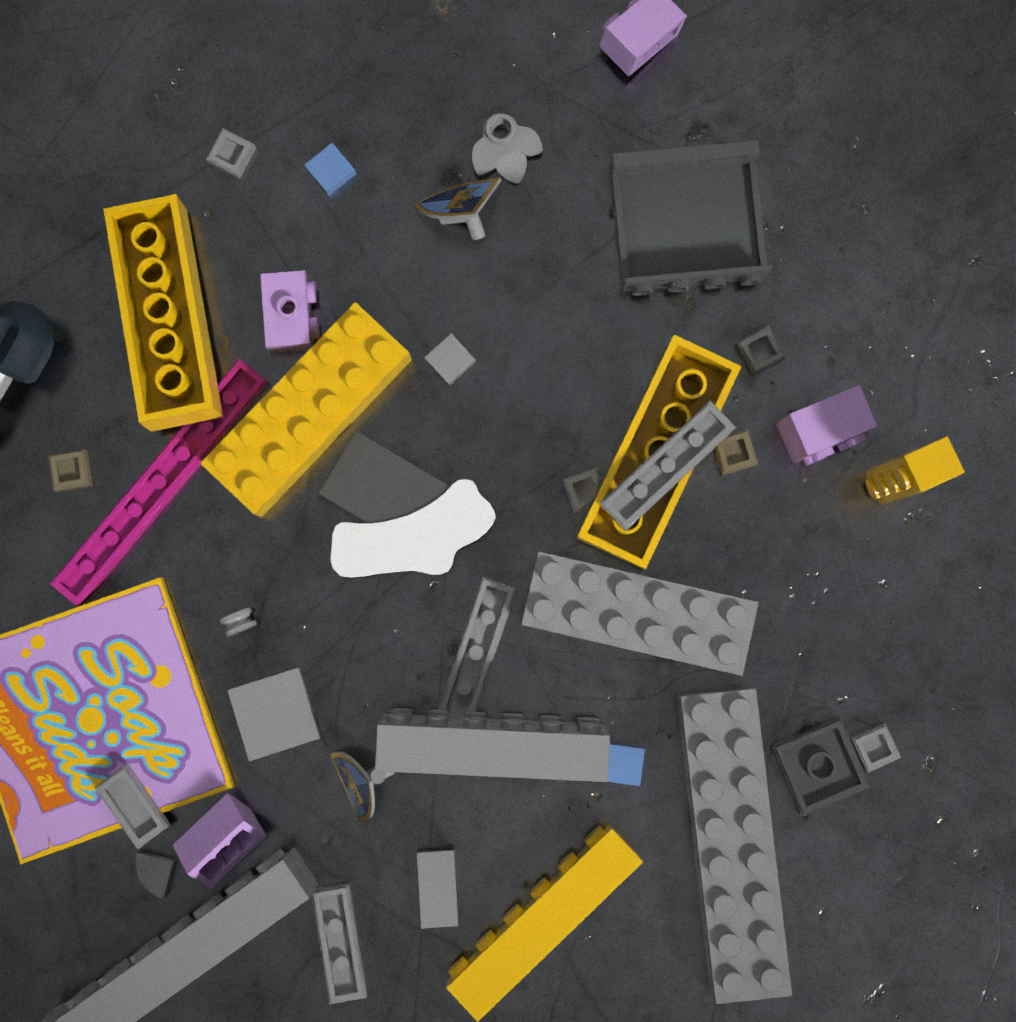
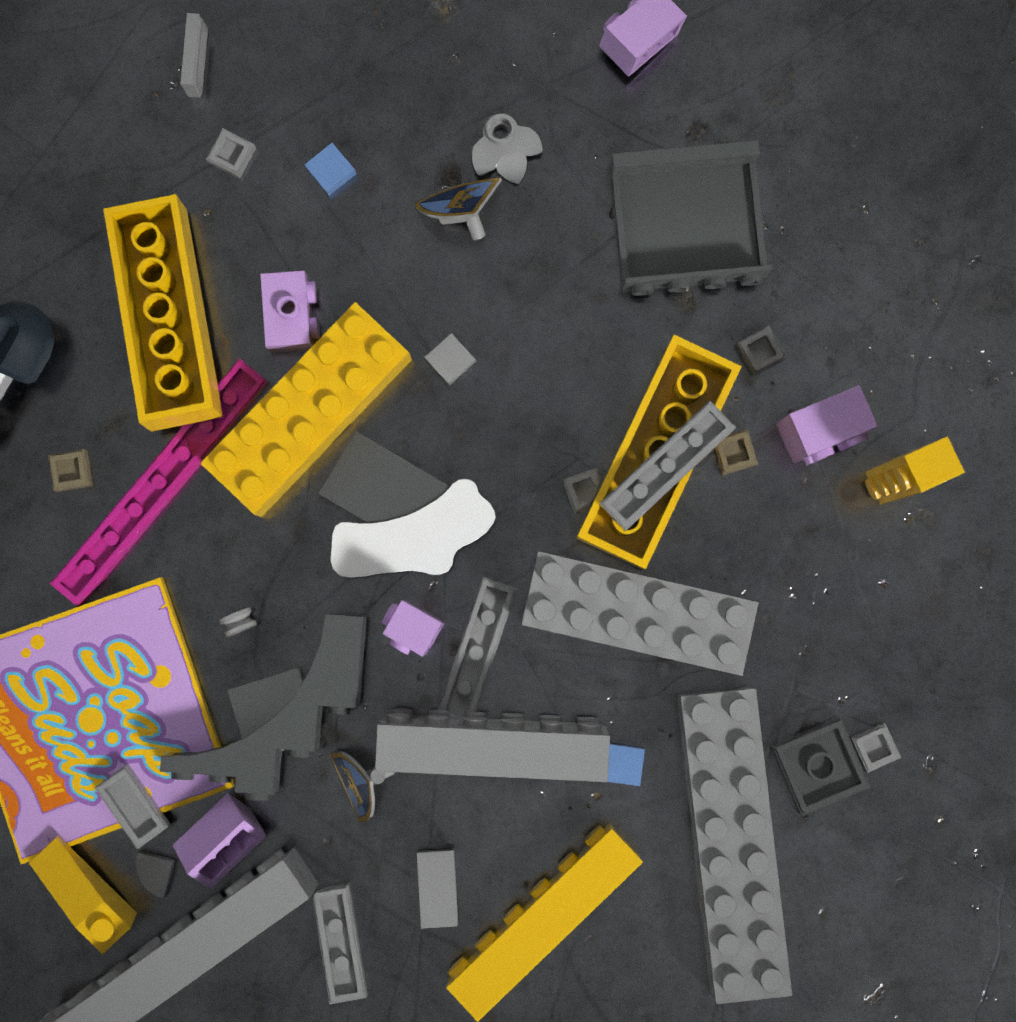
none -> yellow slope [29,835,137,955]
none -> dark grey arch [160,614,367,801]
none -> light grey tile [180,13,208,98]
none -> lavender brick [381,600,445,657]

